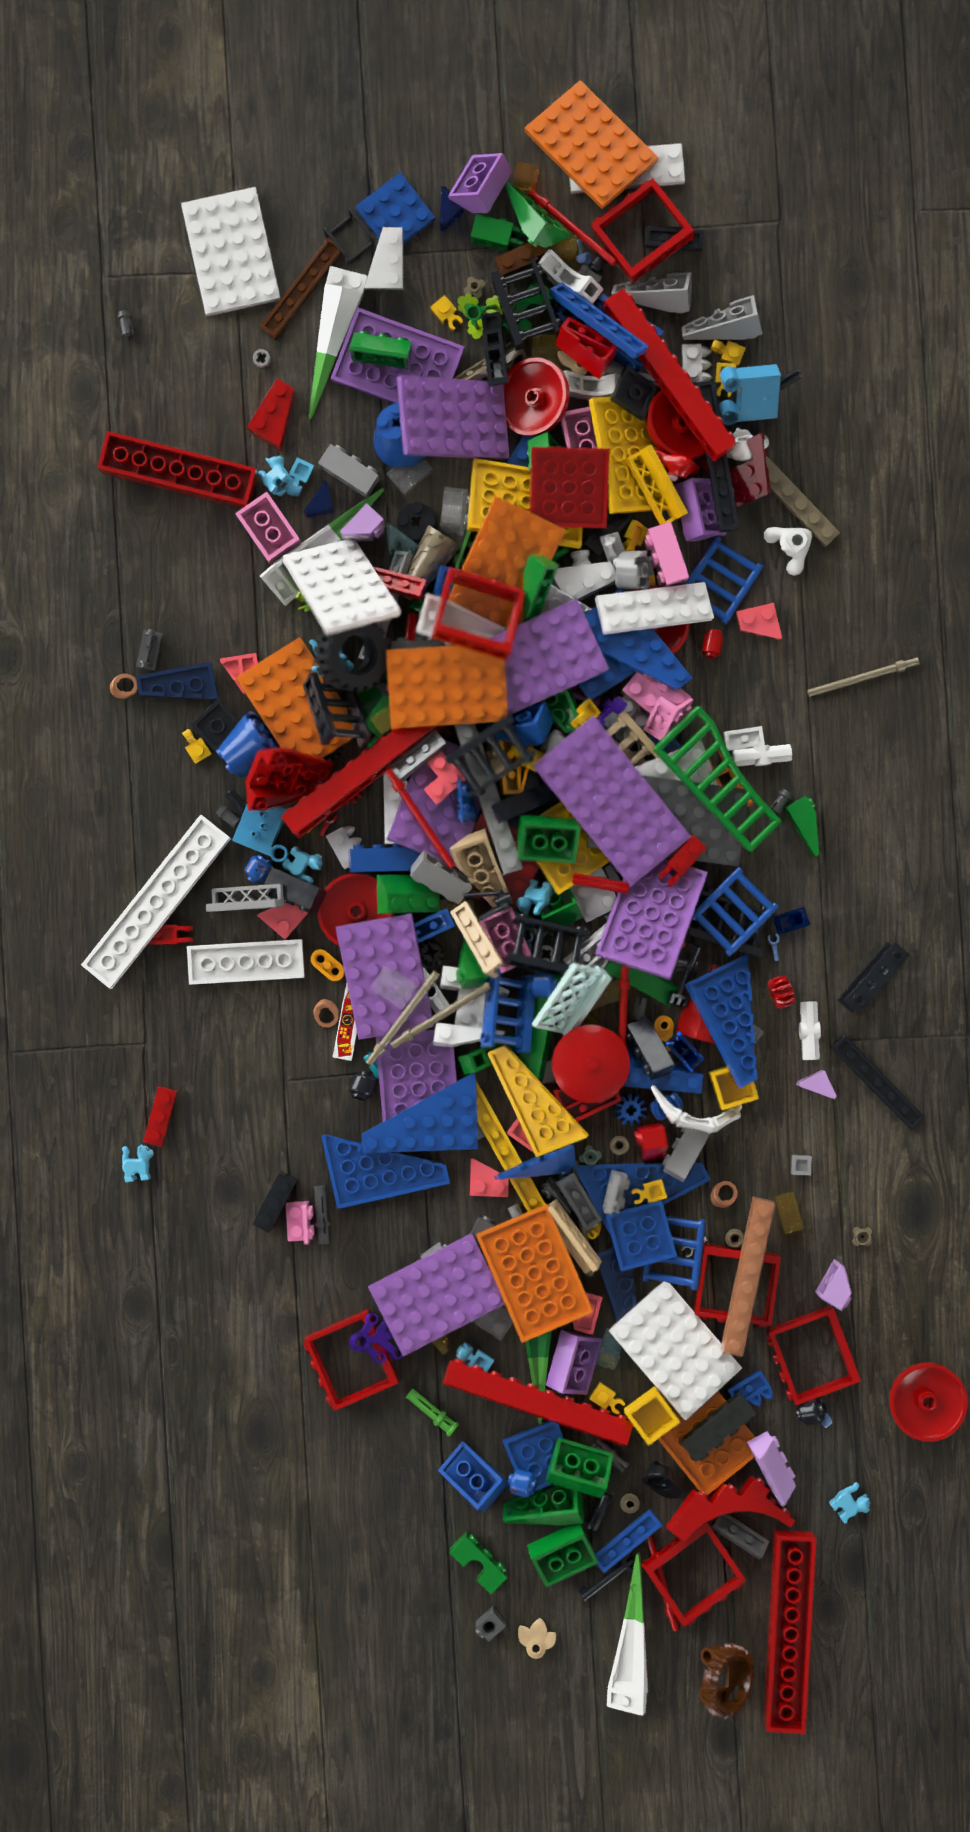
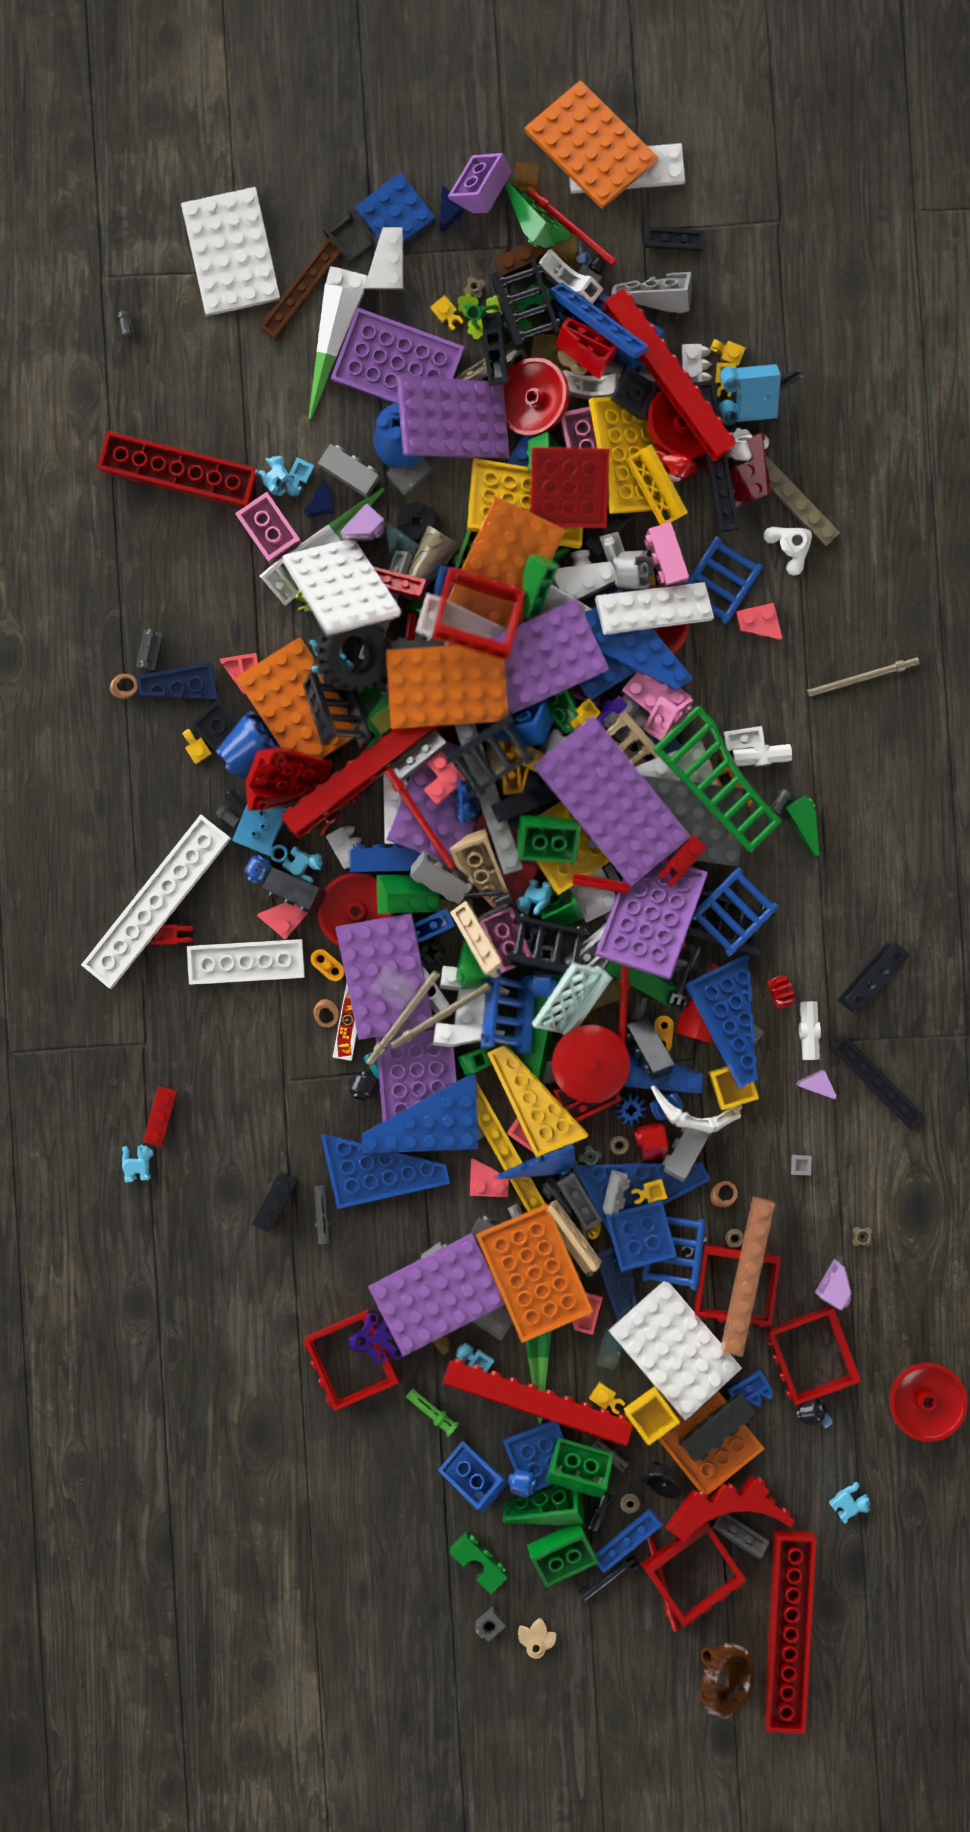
light grey fence [206,884,284,912] -> none
red wedge [247,378,296,452] -> none
light grey bush [253,349,271,368] -> none
bright pink bracket [286,1201,315,1245] -> none
green slope [349,331,412,370] -> none
clear brick [440,487,470,536] -> none
green hinge [471,214,526,252] -> none
medium lavender slope [546,1330,603,1395] -> none
red window [591,178,694,284] -> none
white plate [607,1553,648,1716] -> none
yellow plate [622,519,648,551] -> none
clear blue slope [665,1031,705,1072] -> none
medium lavender slope [674,478,726,541] -> none
light grey wedge [681,295,763,340] -> none
red brick [702,629,723,659] -> none
lavender slope [747,1431,796,1506] -> none
medium blue hand [767,934,779,961] -> none
clear blue slope [773,907,811,935] -> none
clear yellow plate [774,1191,804,1234] -> none

